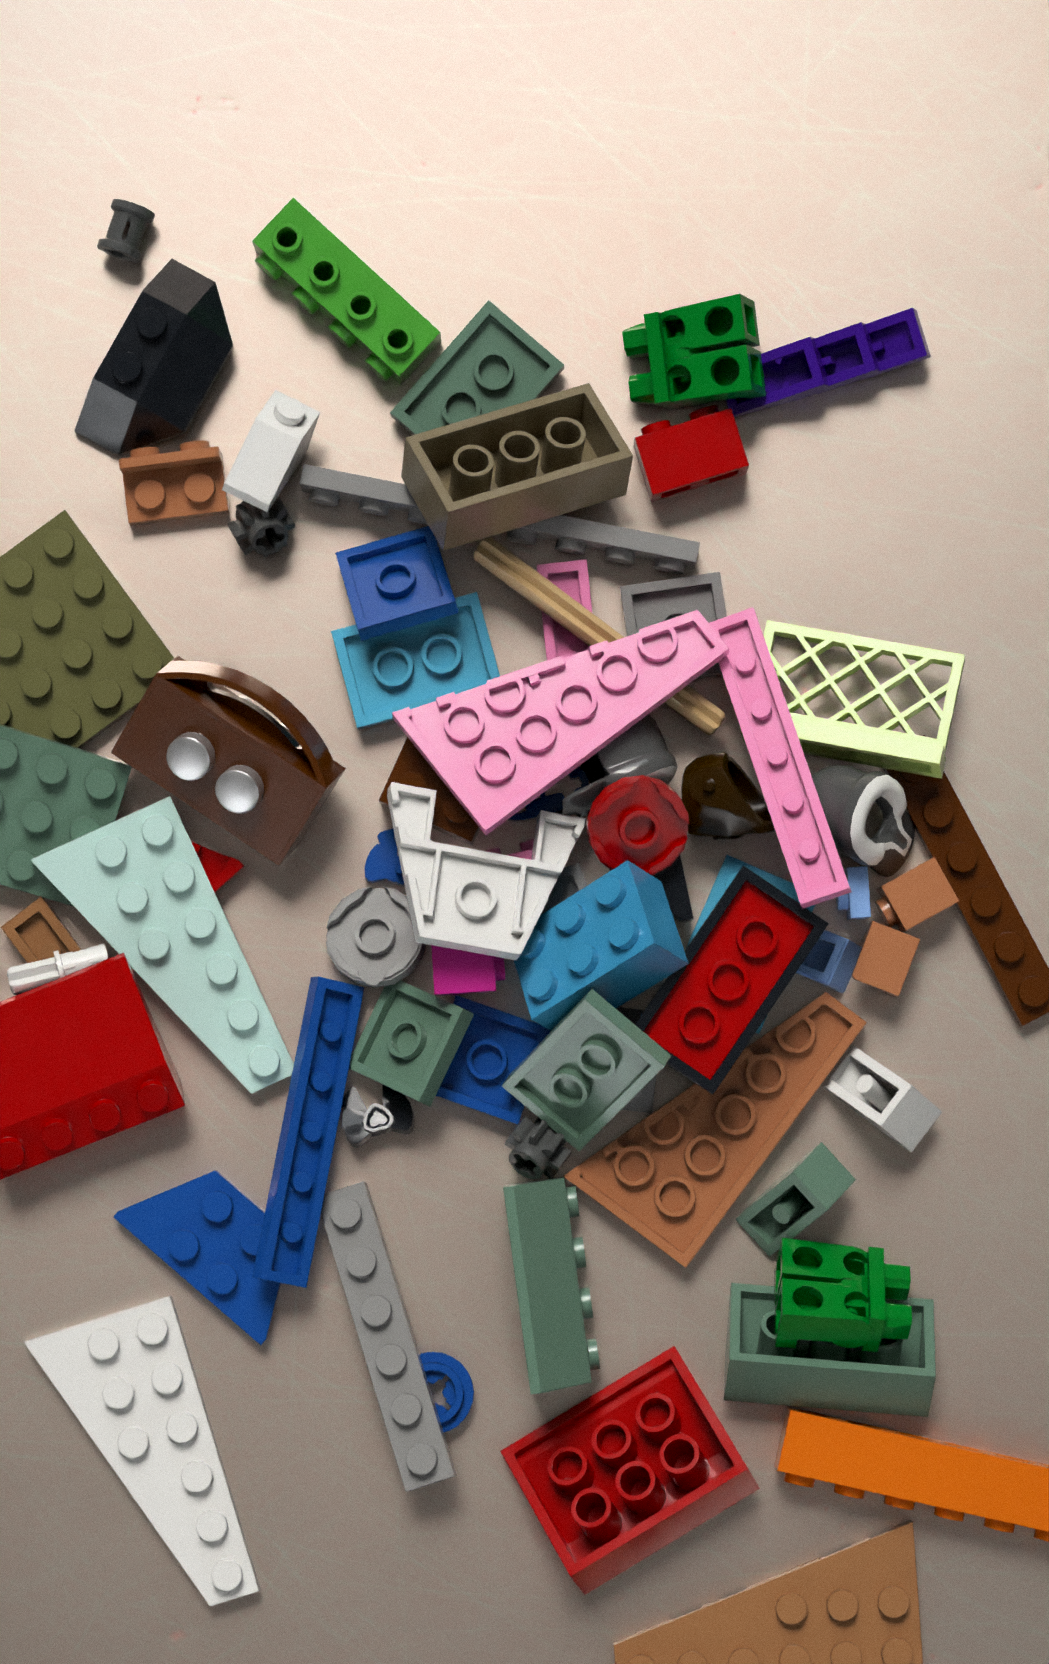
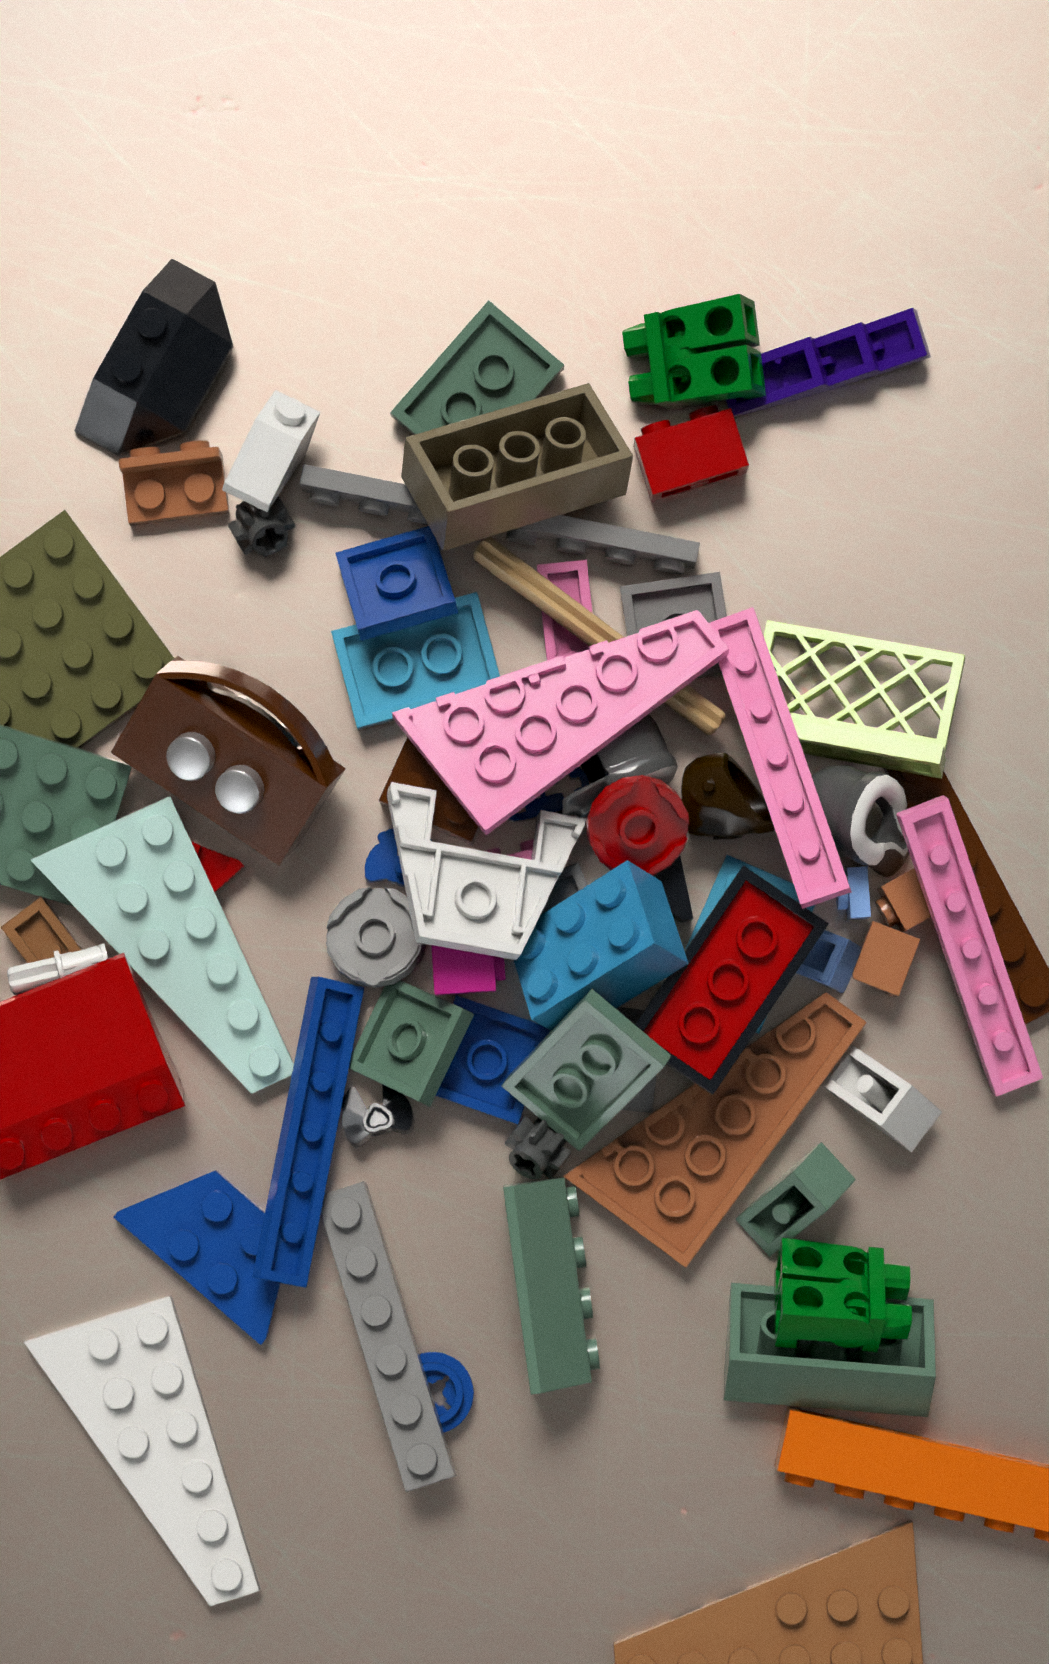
dark grey bush [97,199,155,263] -> none
bright green brick [252,198,442,385] -> none
red slope [500,1346,760,1595] -> none
none -> bright pink plate [896,795,1043,1097]

